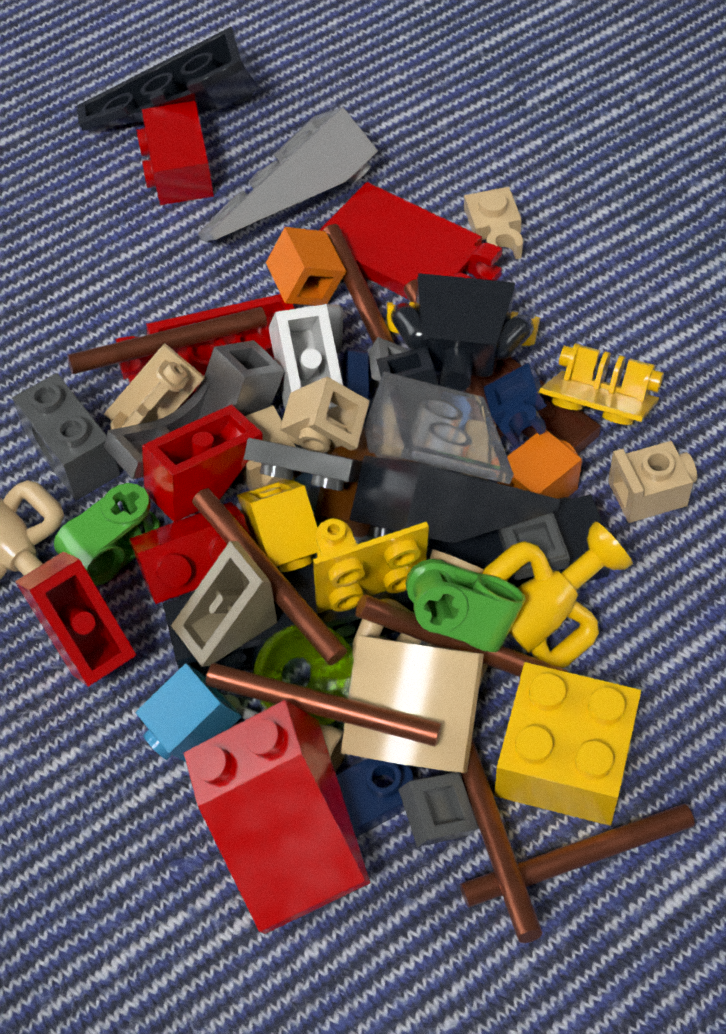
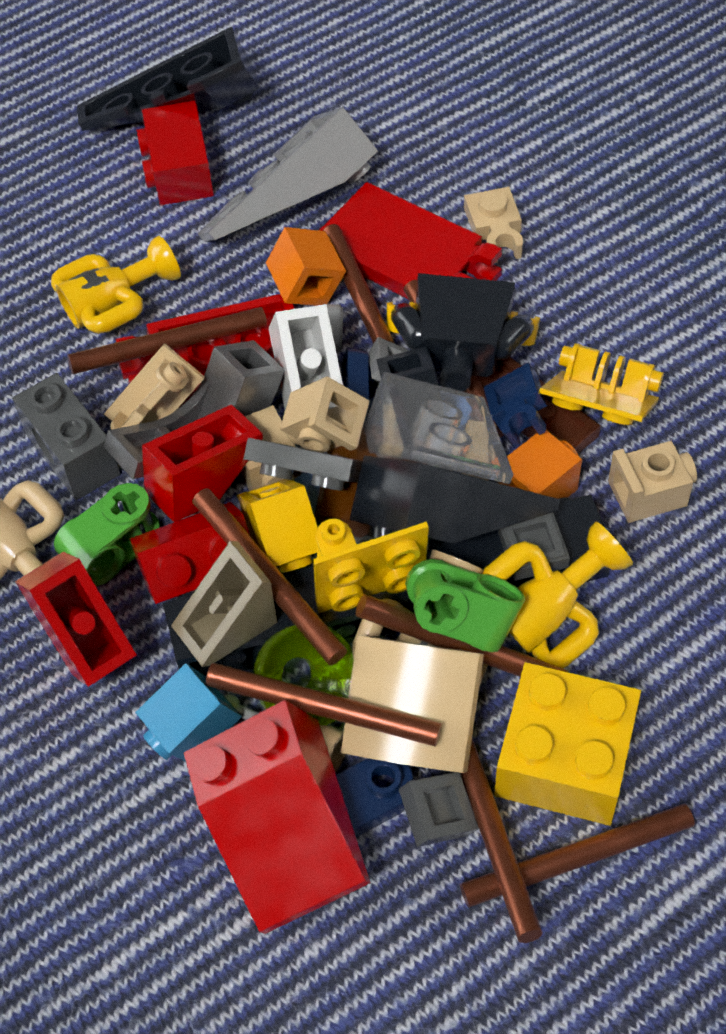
none -> yellow piece [51,235,181,334]

